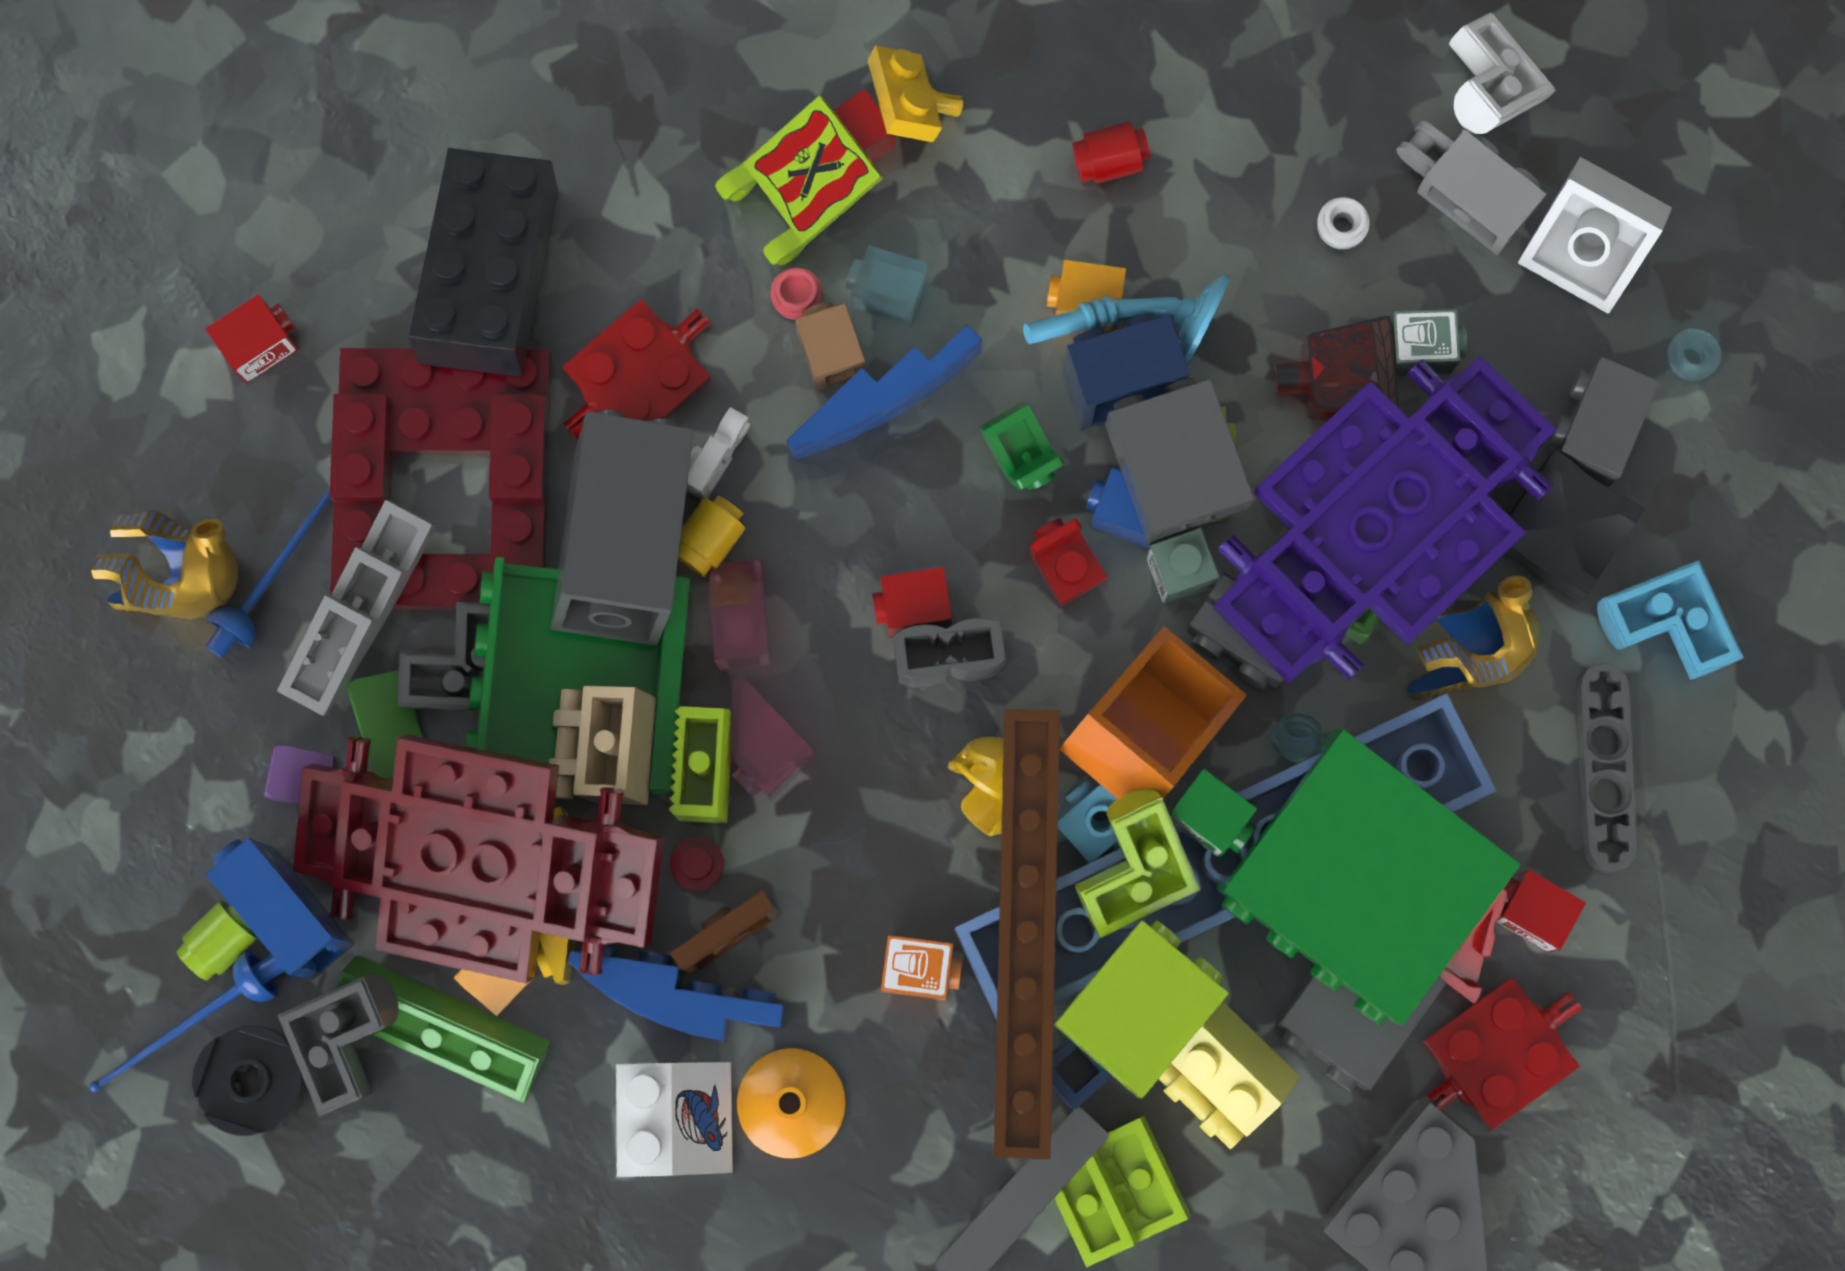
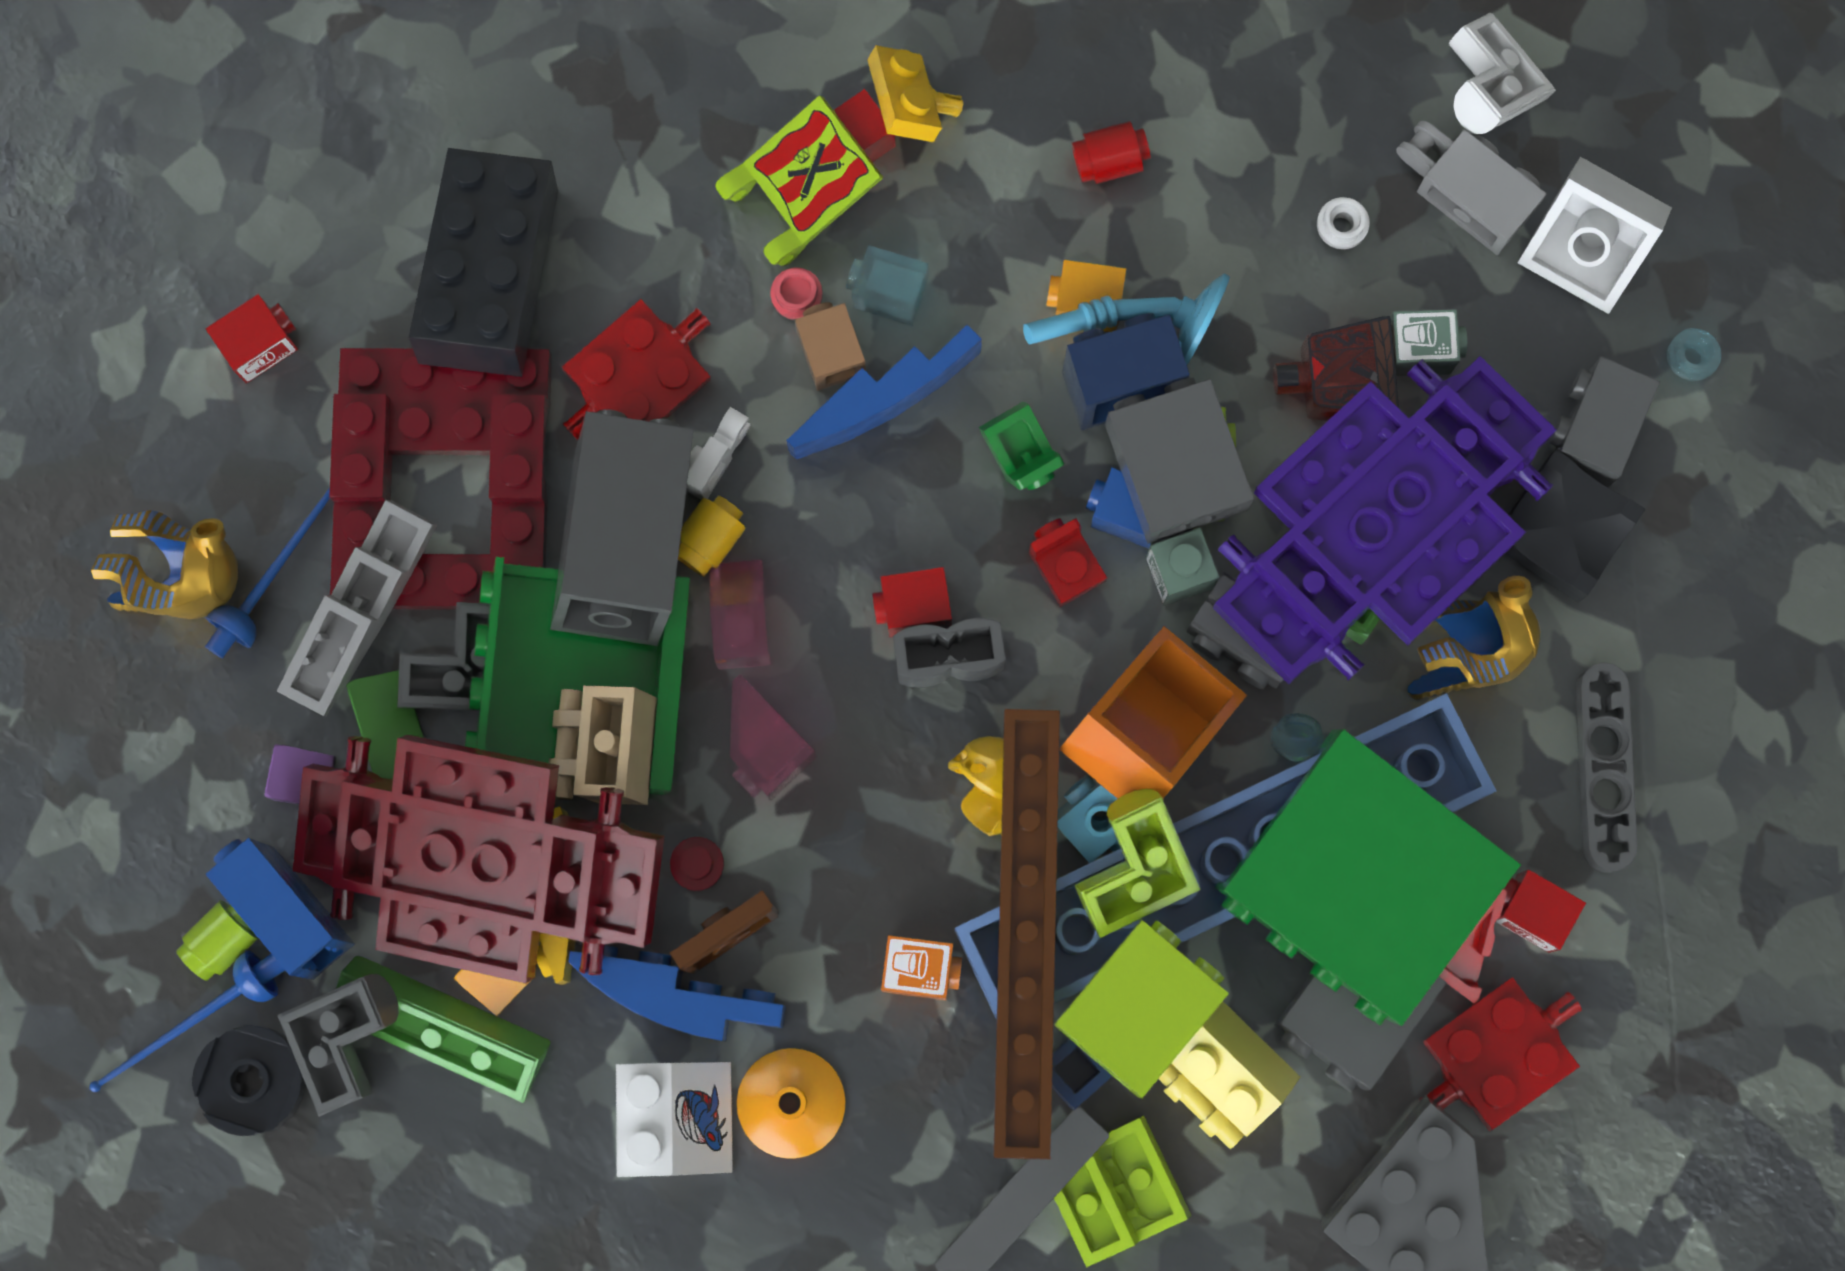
lime brick [669,706,734,823] -> none
green brick [1169,769,1257,858] -> none
medium azure brick [1597,560,1744,680] -> none

